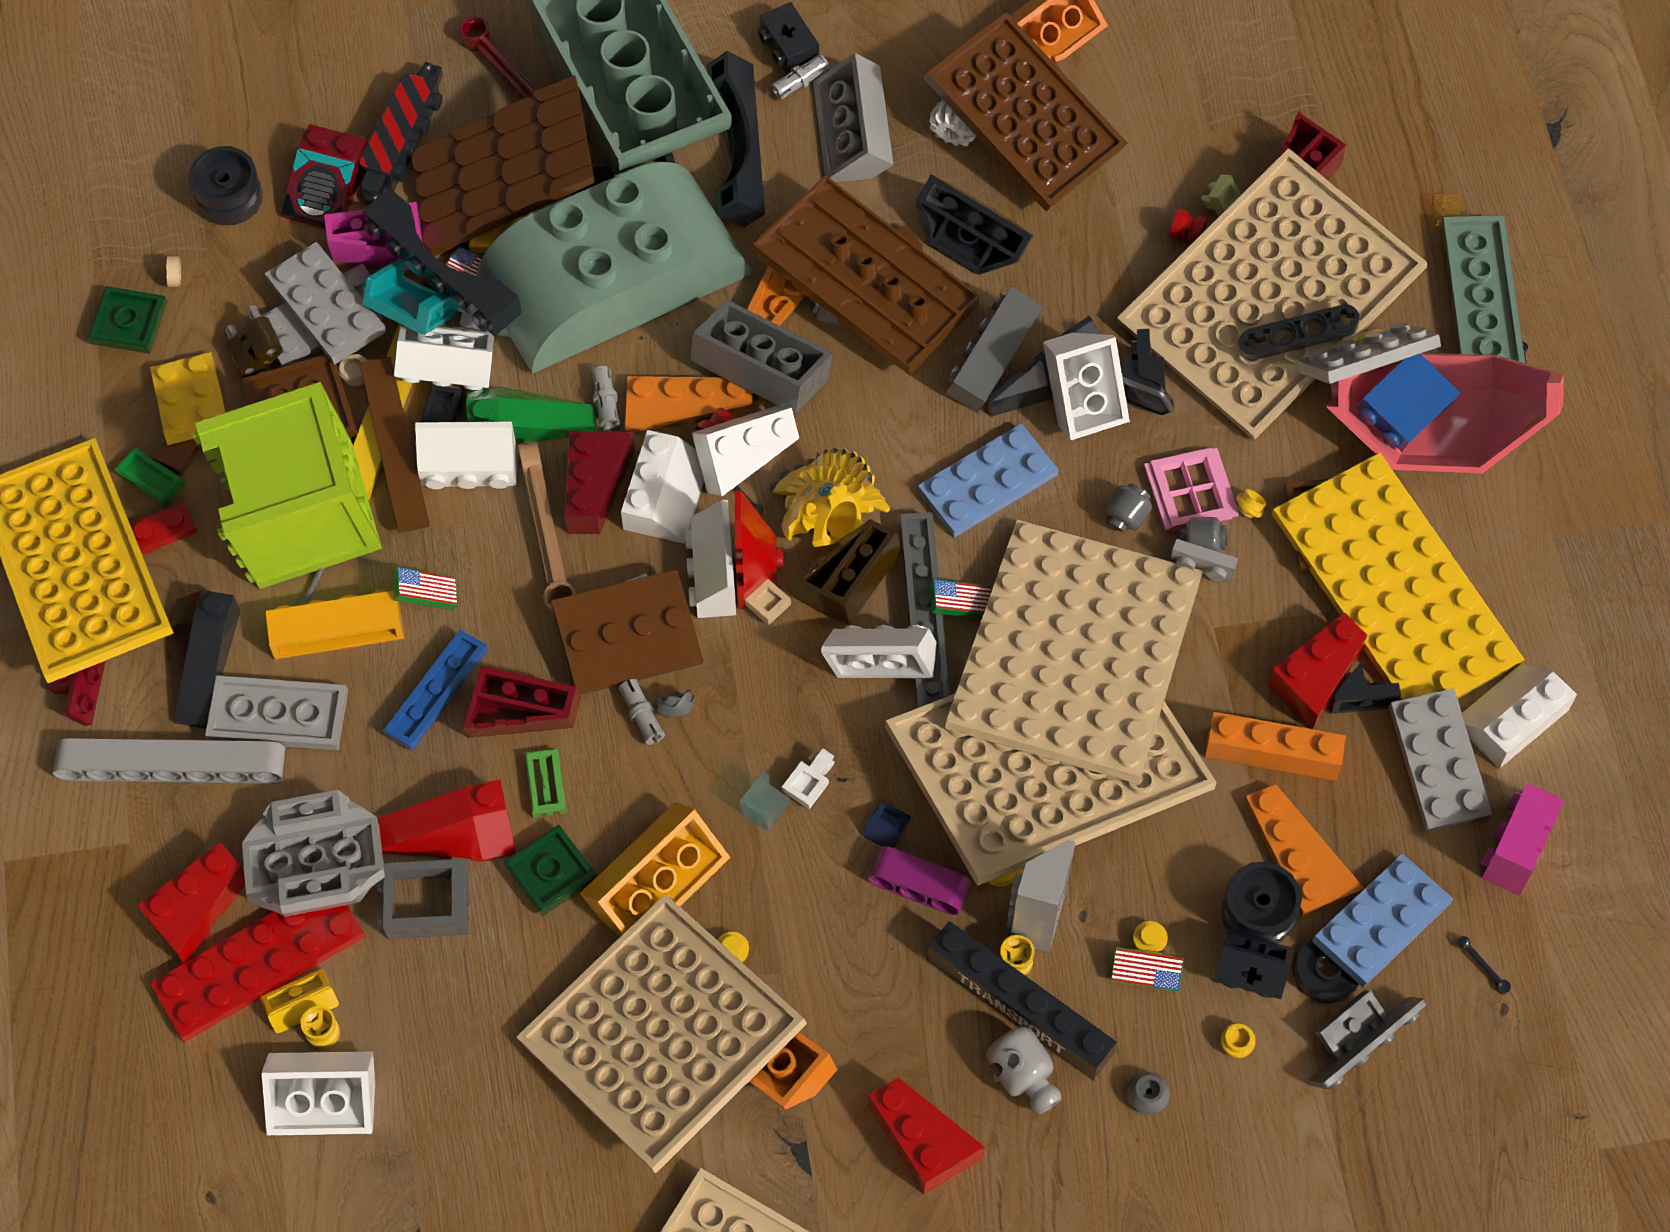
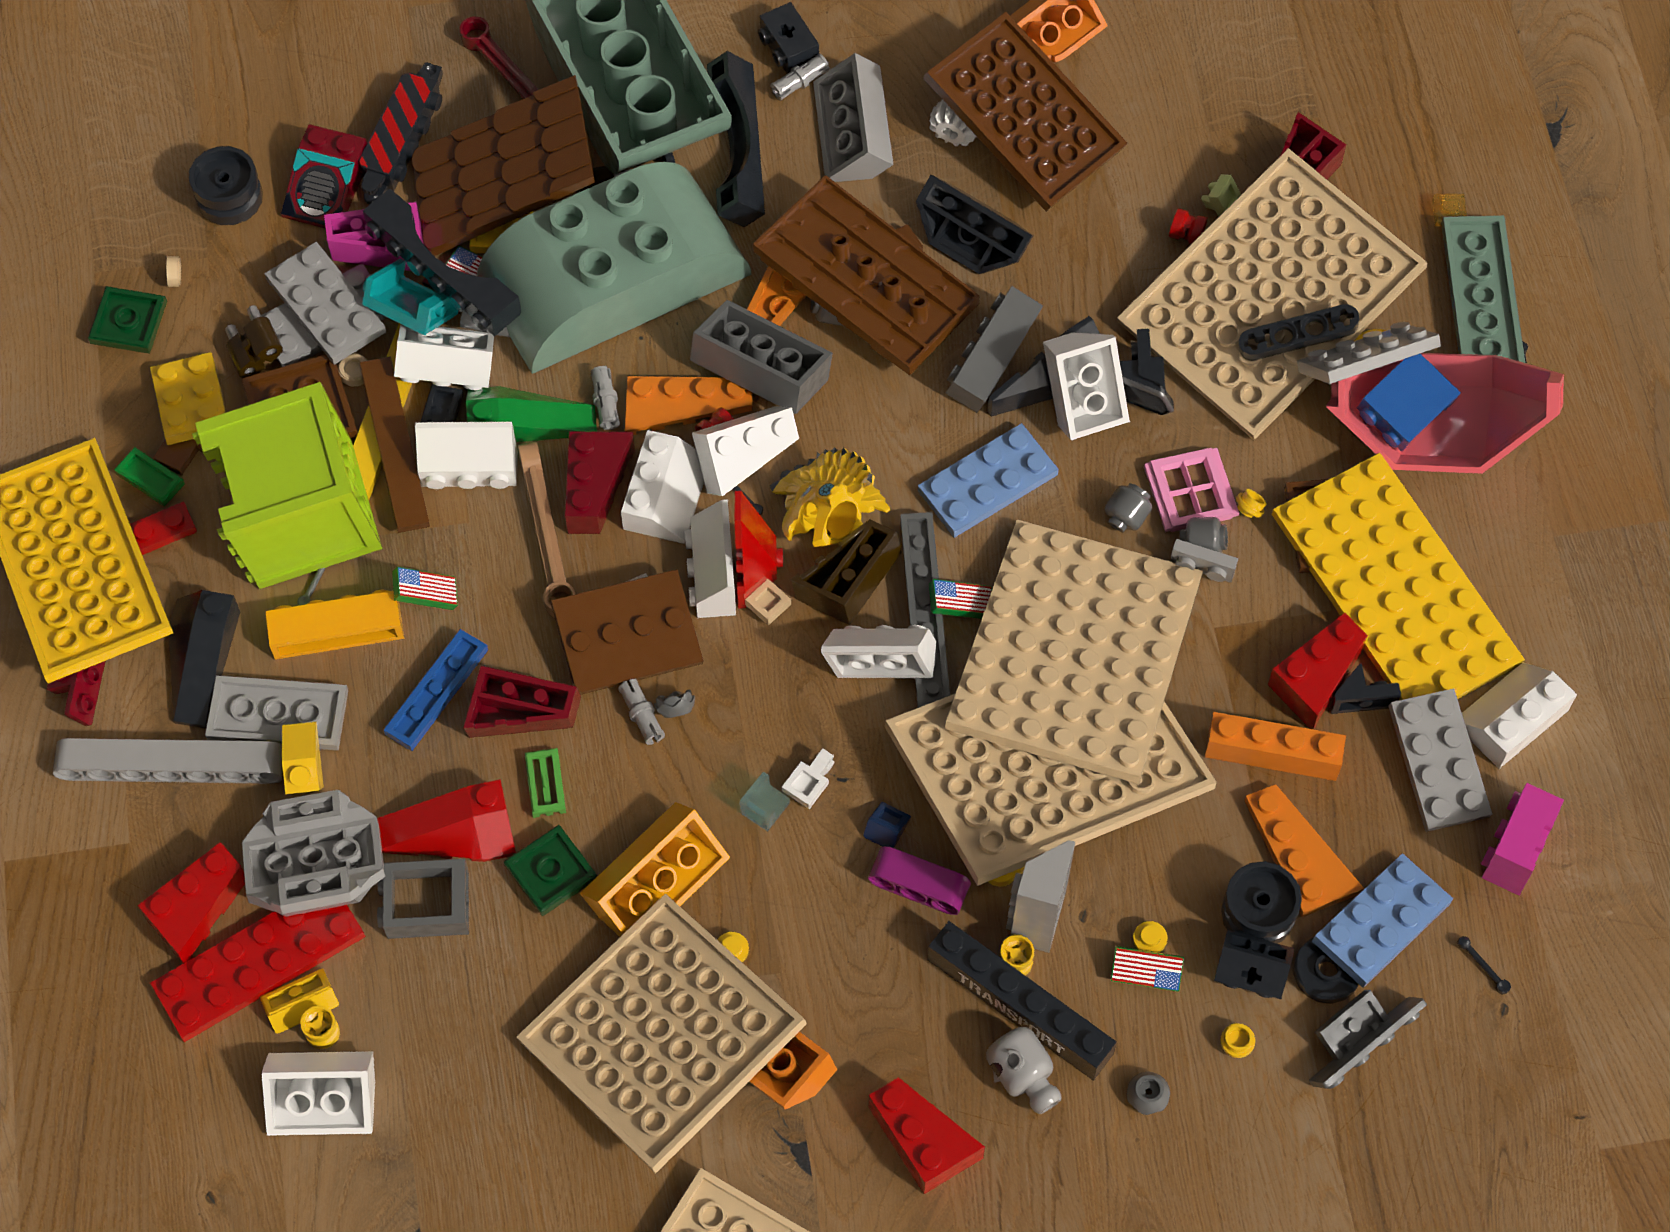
none -> yellow slope [282,721,324,794]

